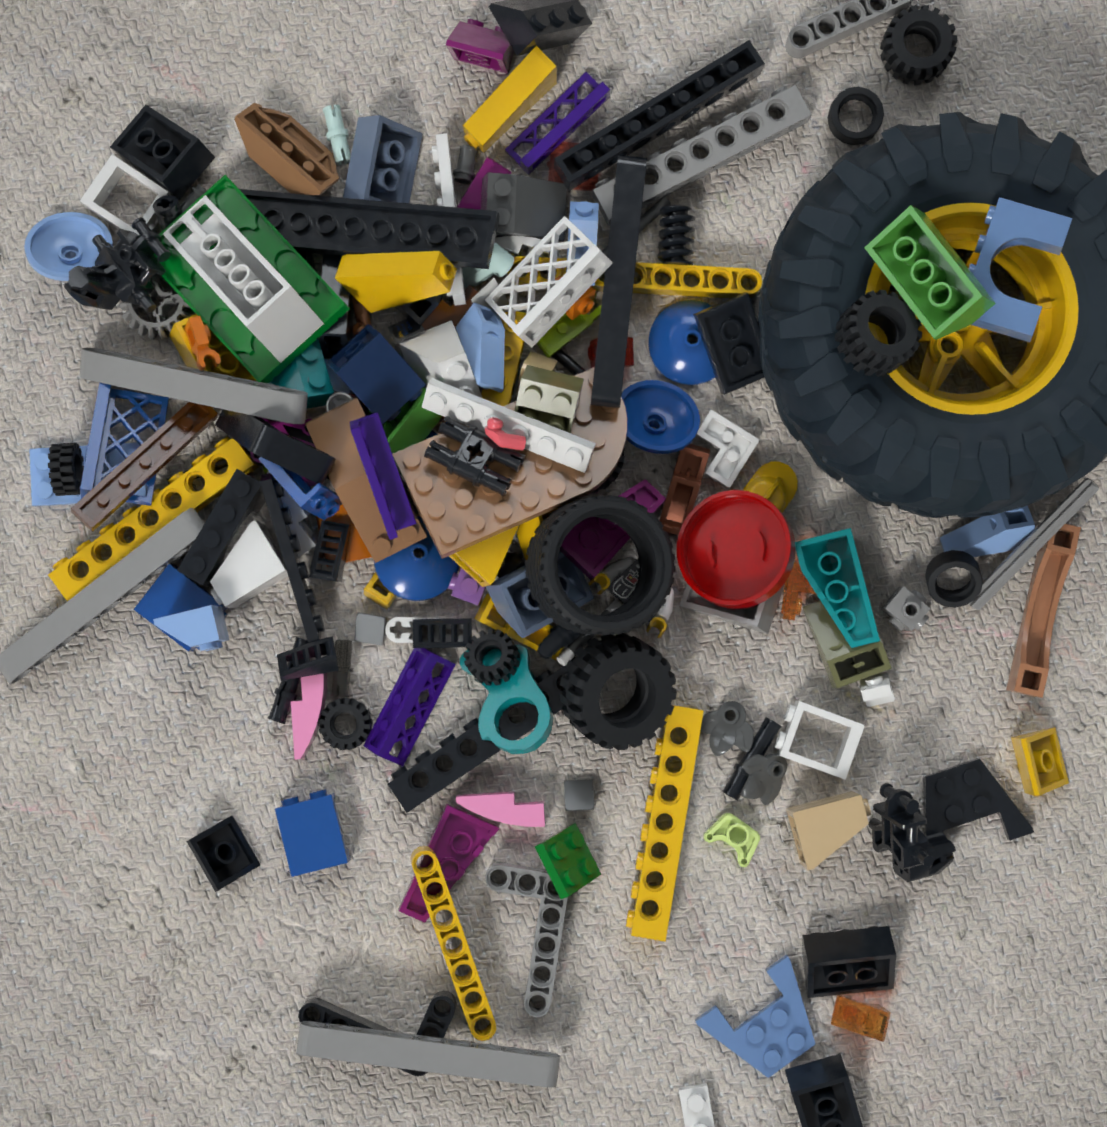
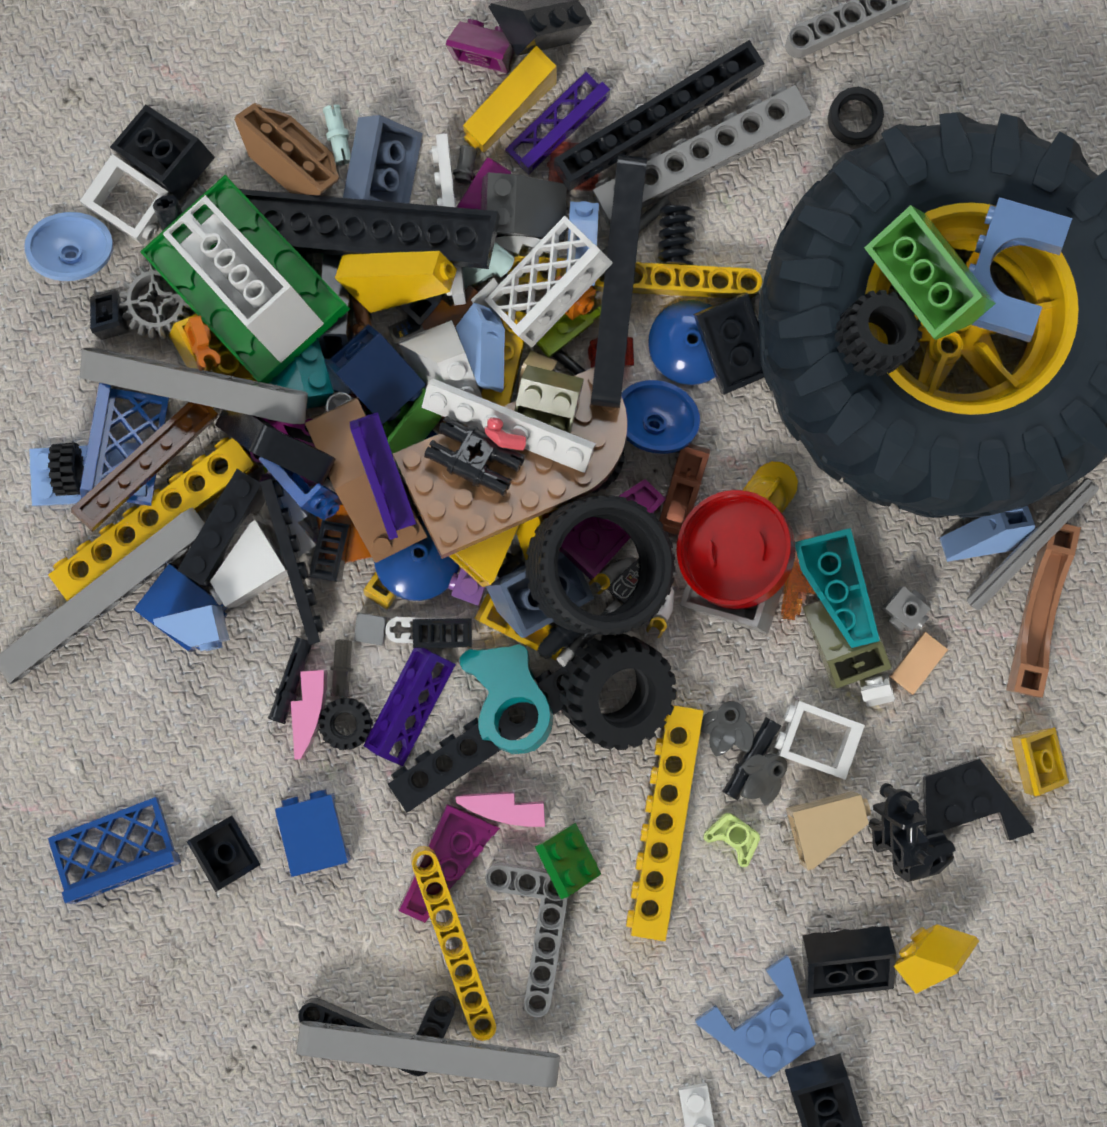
black piece [64,217,171,313] -> none
black slope [277,636,339,681] -> none
black tyre [463,629,520,686] -> none
dark grey slope [564,779,594,811] -> none
white plate [696,410,760,489] -> none
clear orange slope [831,995,891,1042] -> none
black tyre [880,5,958,85] -> none
black tyre [925,550,983,608] -> none
none -> blue fence [48,797,181,904]
none -> black slope [90,290,129,340]
none -> light nougat tile [889,632,948,695]
none -> yellow slope [894,924,979,994]

